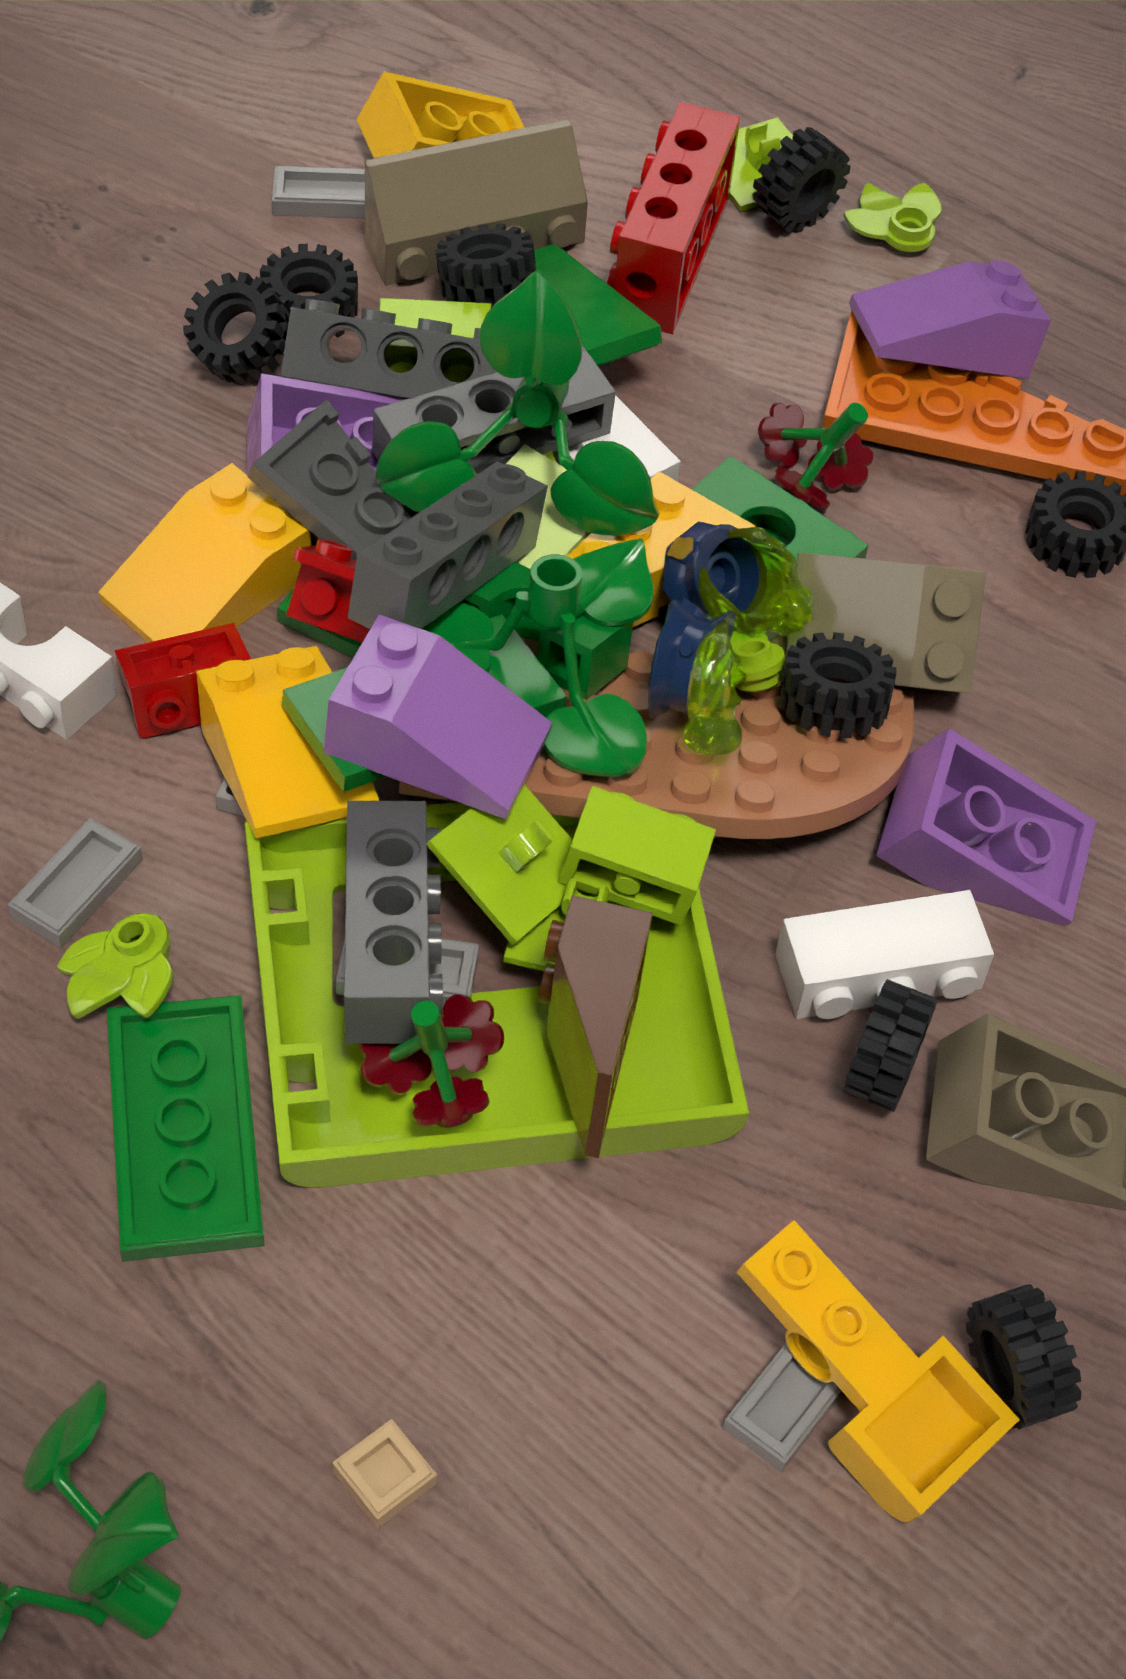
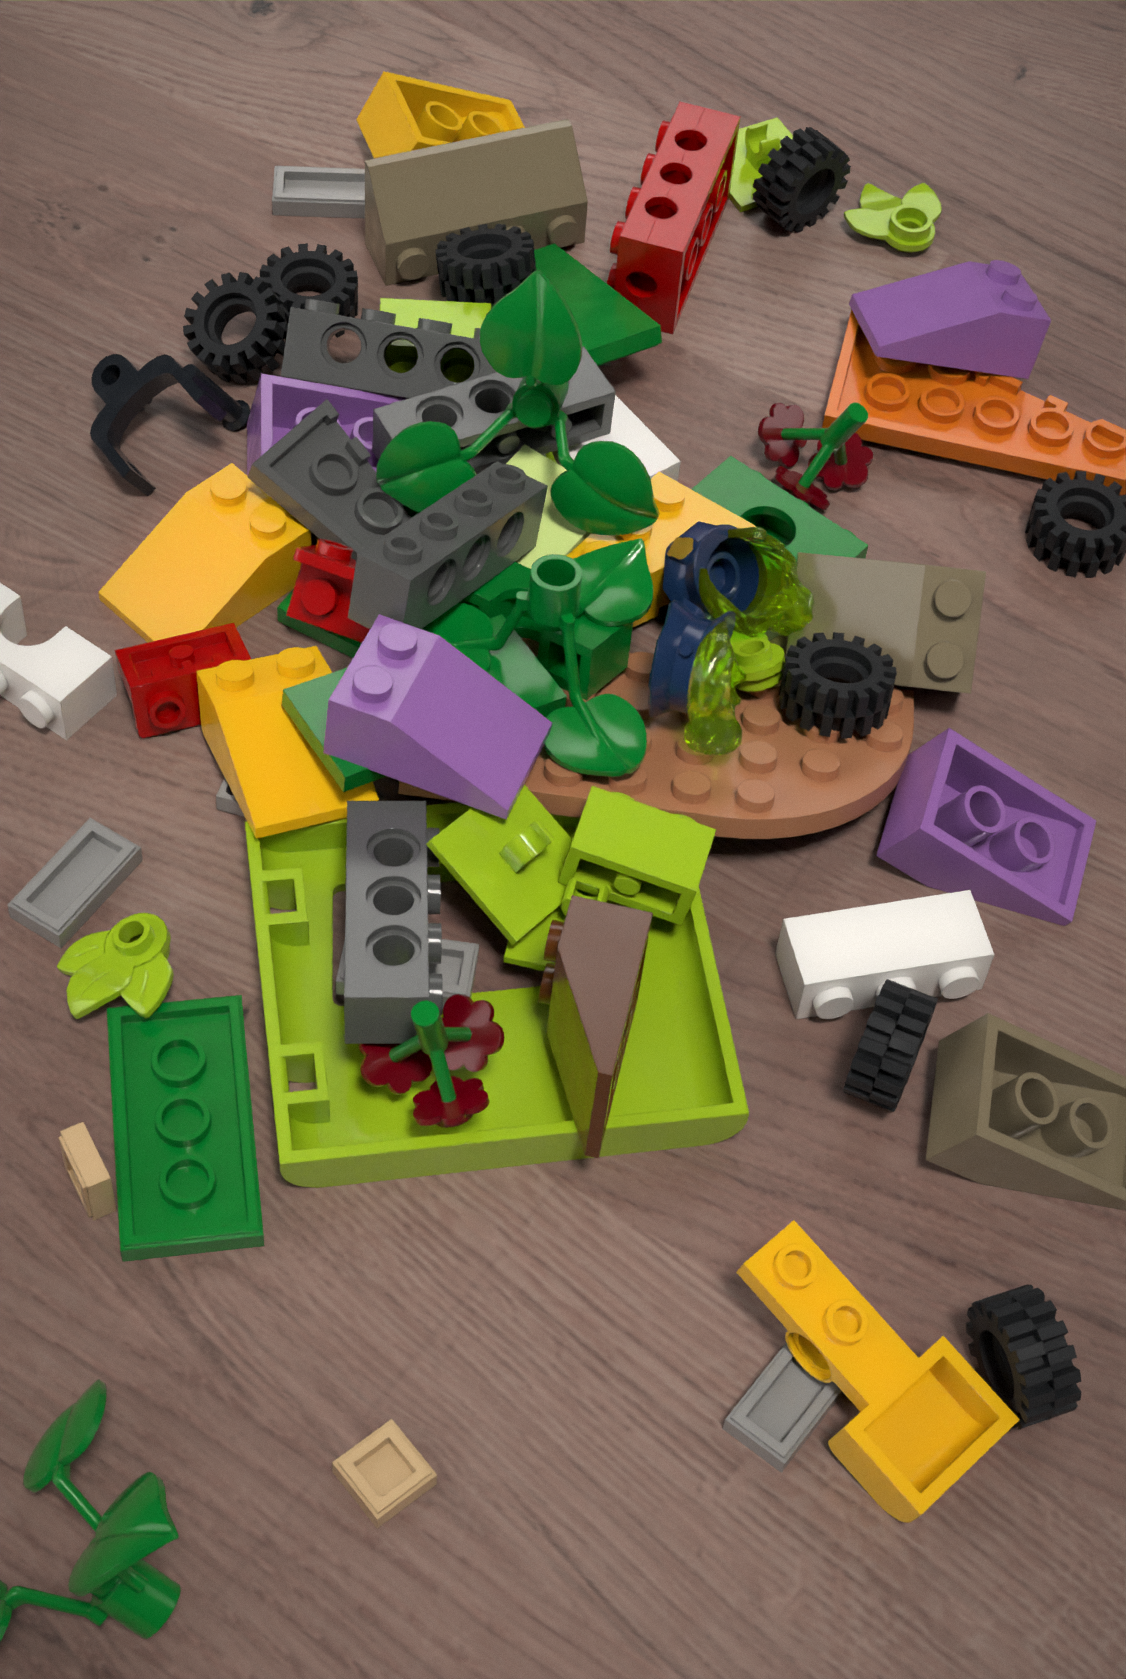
none -> tan tile [58,1122,117,1220]
none -> black piece [90,354,250,496]

